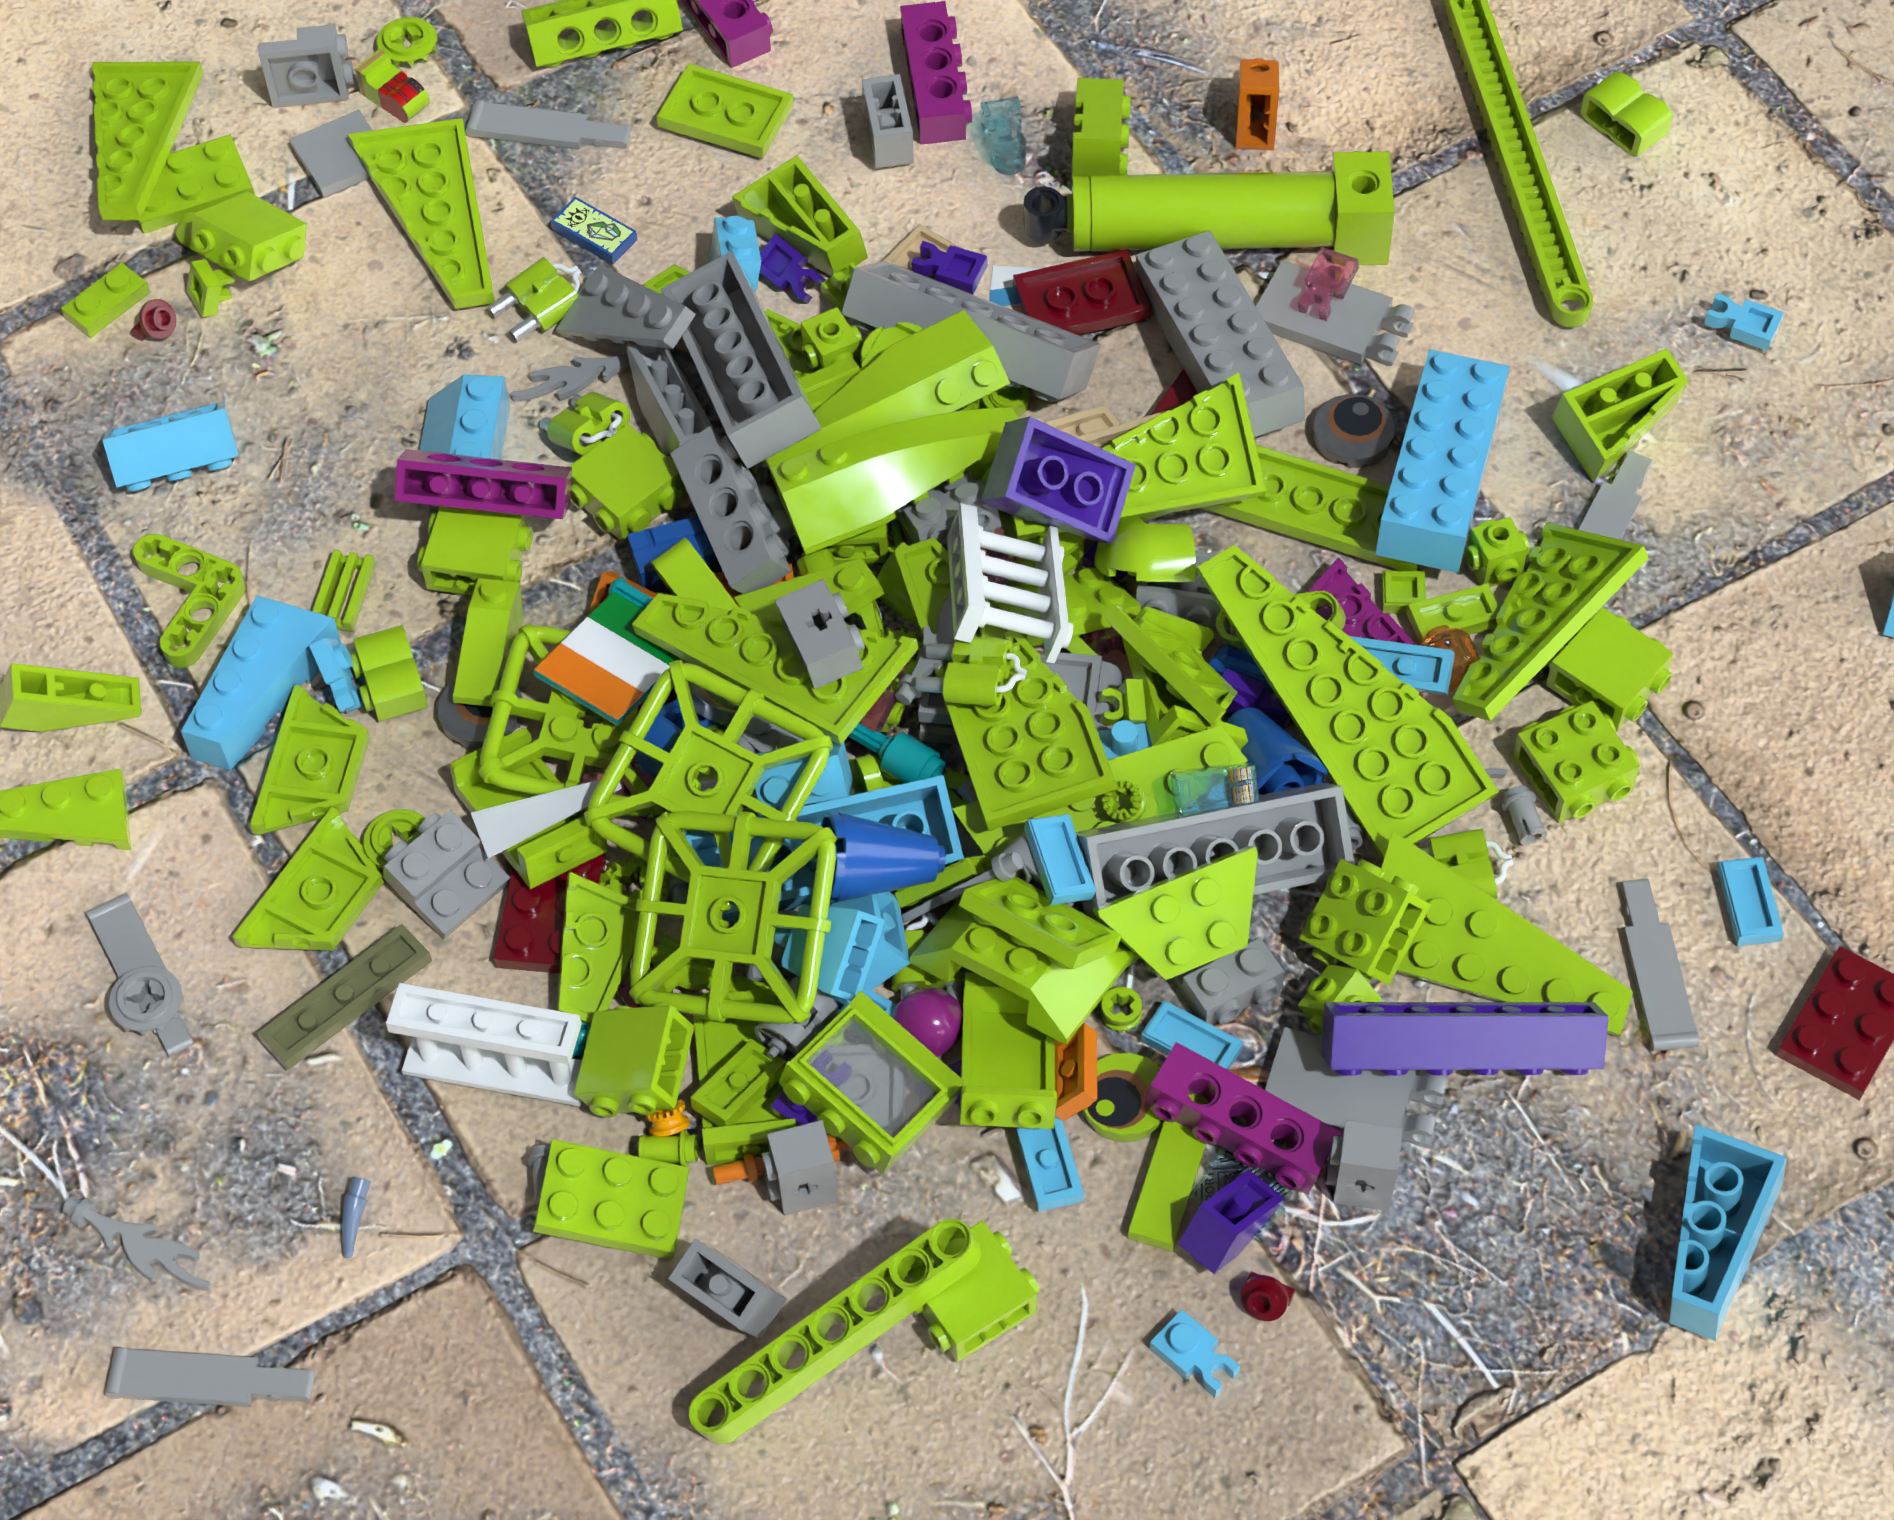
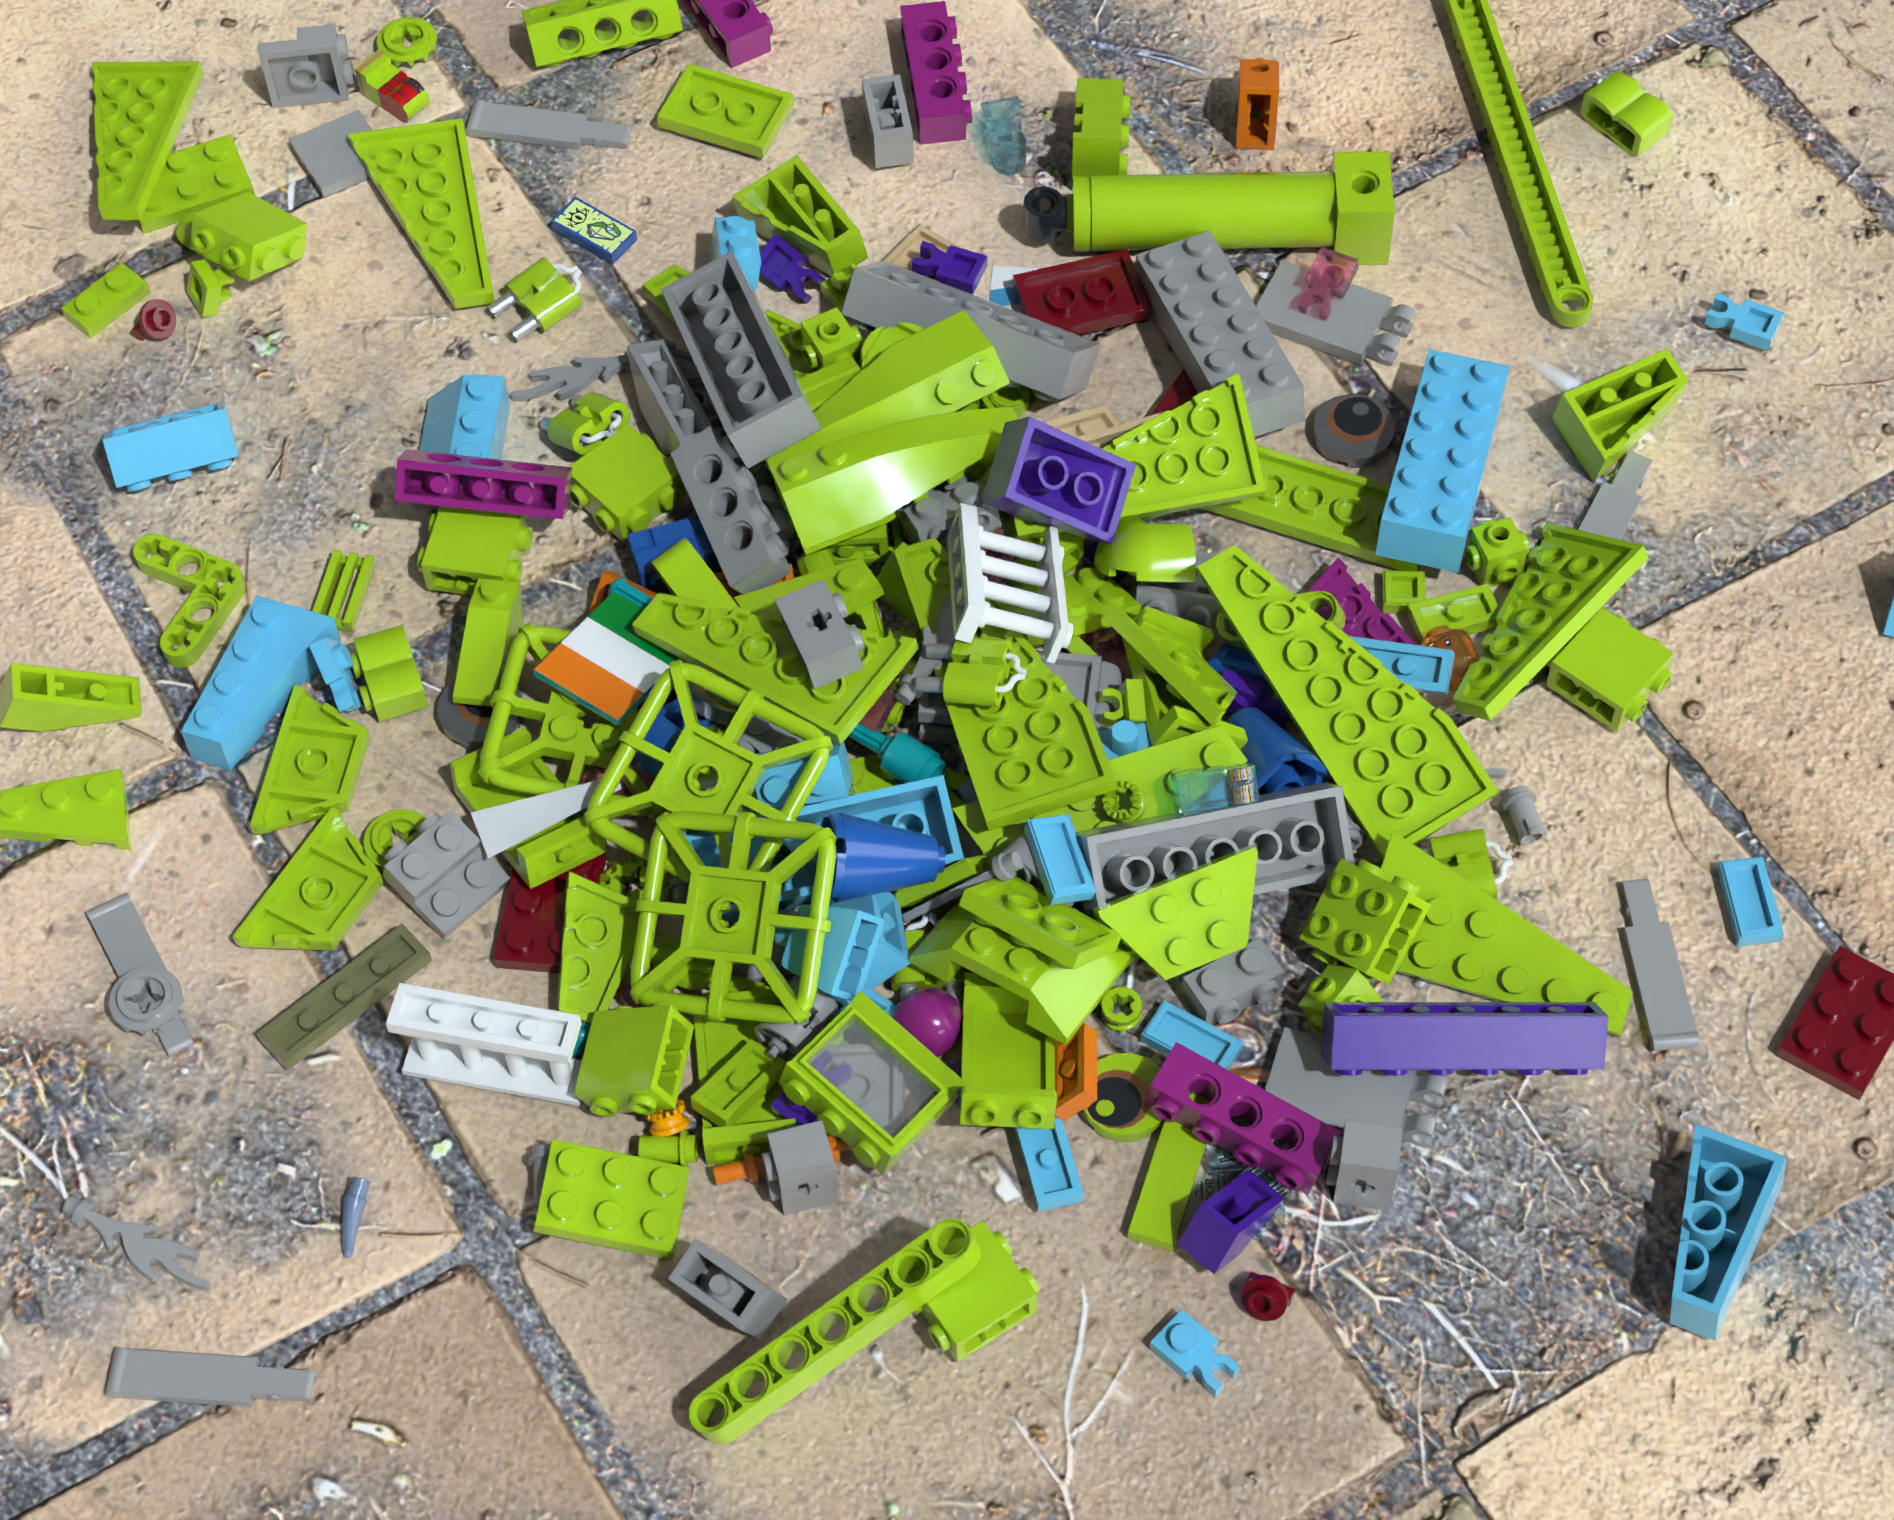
light grey wing [556,264,696,349] -> none
lime tile [854,754,884,793] -> none
lime brick [1512,700,1640,823] -> none

